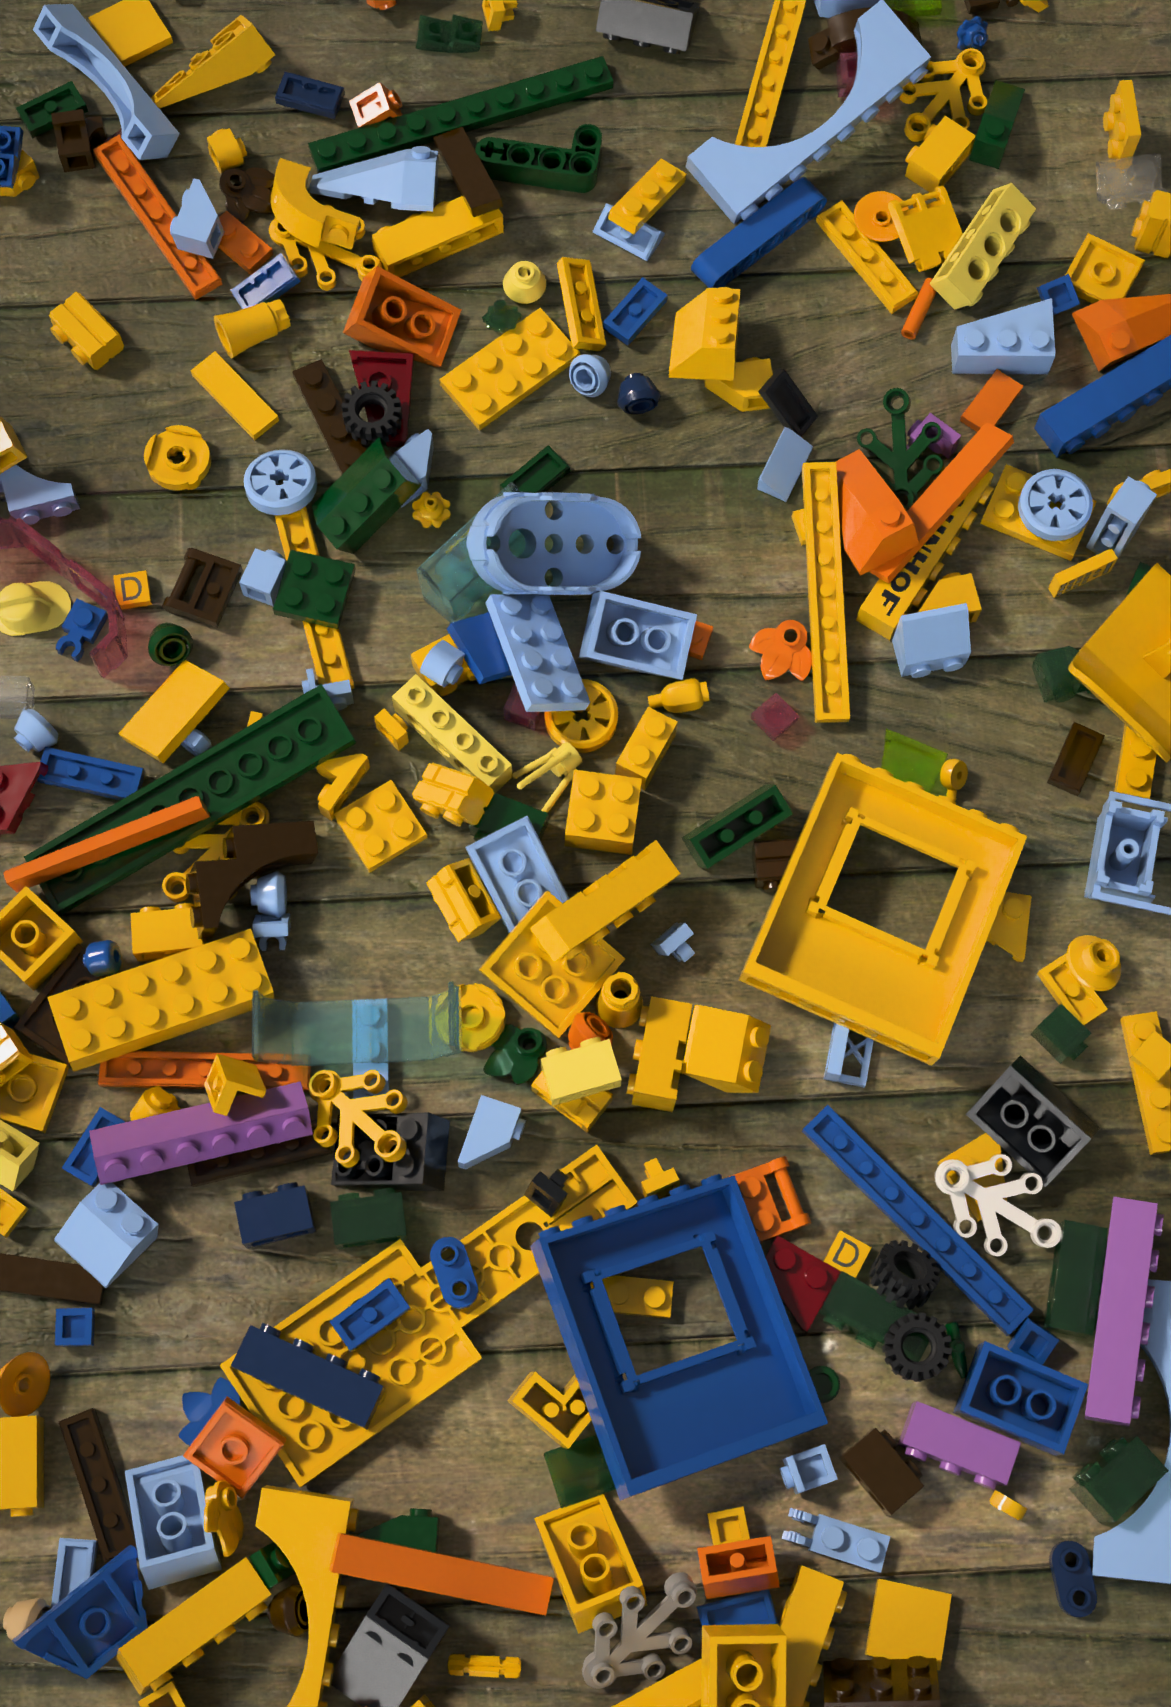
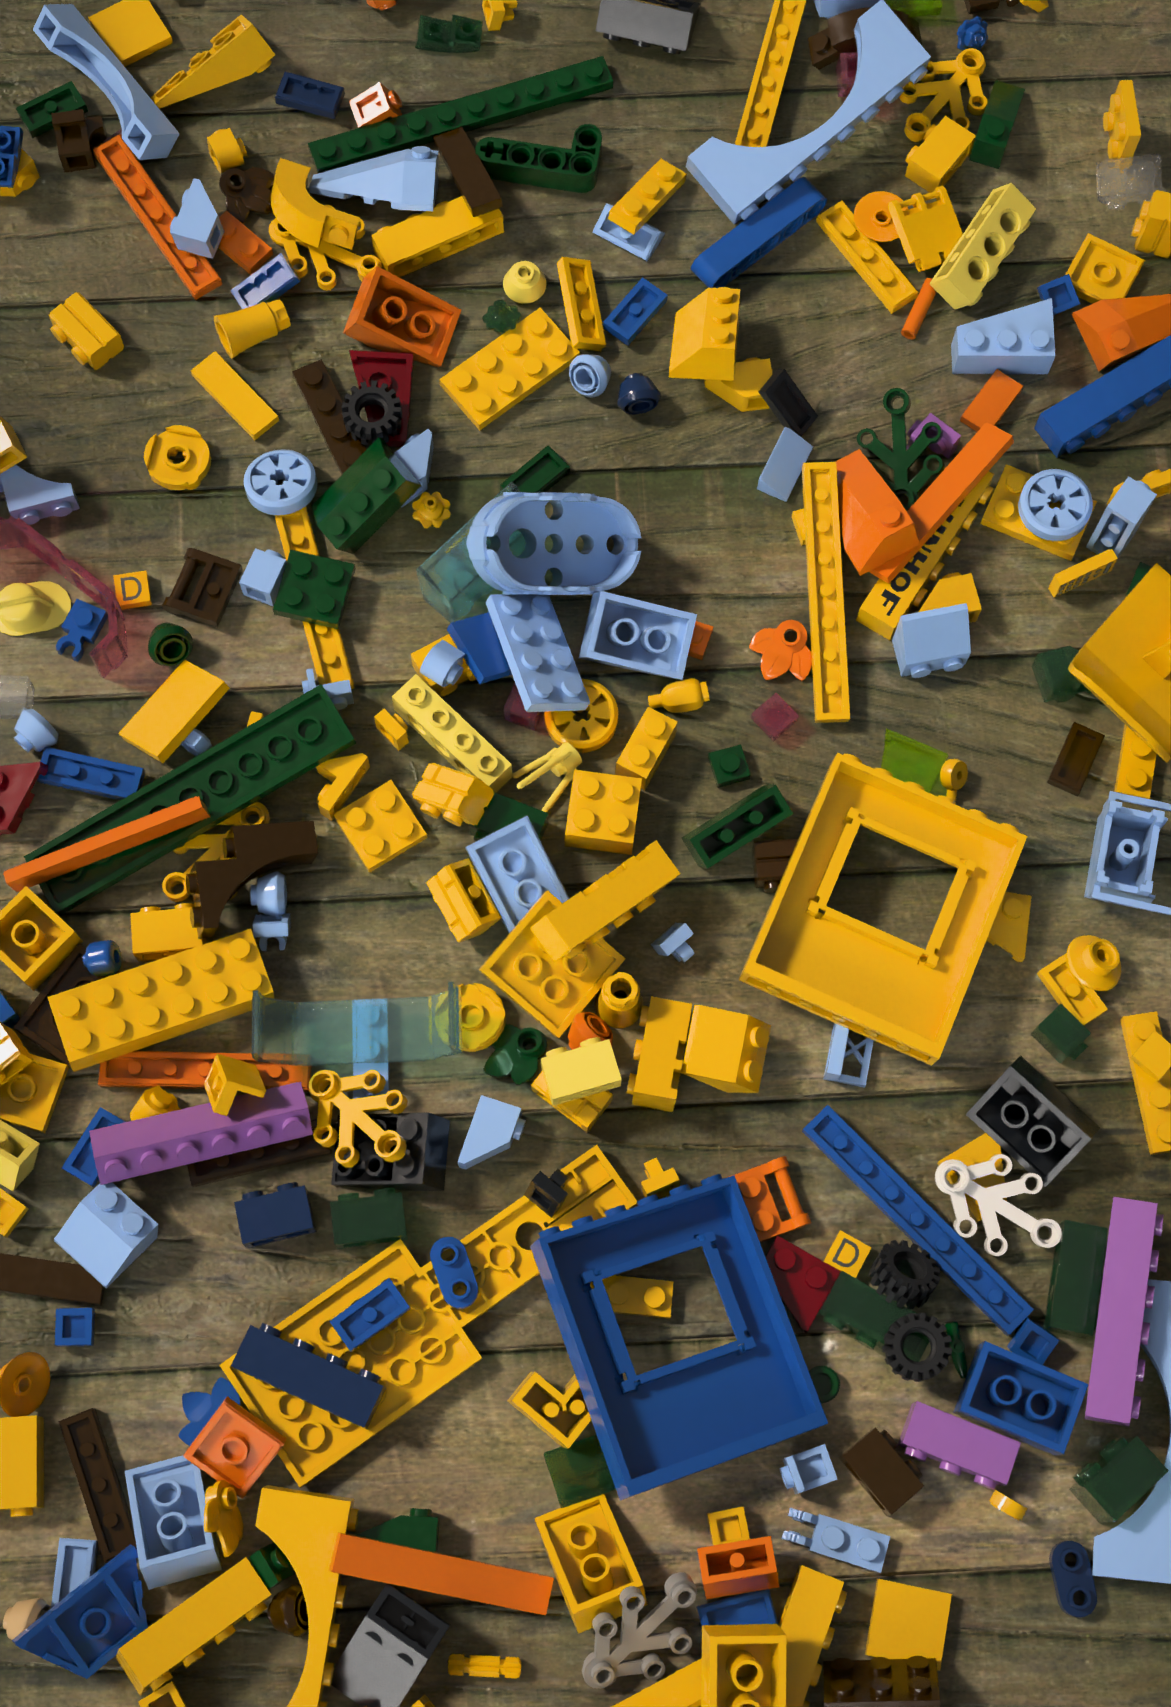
none -> dark green plate [708,745,751,788]

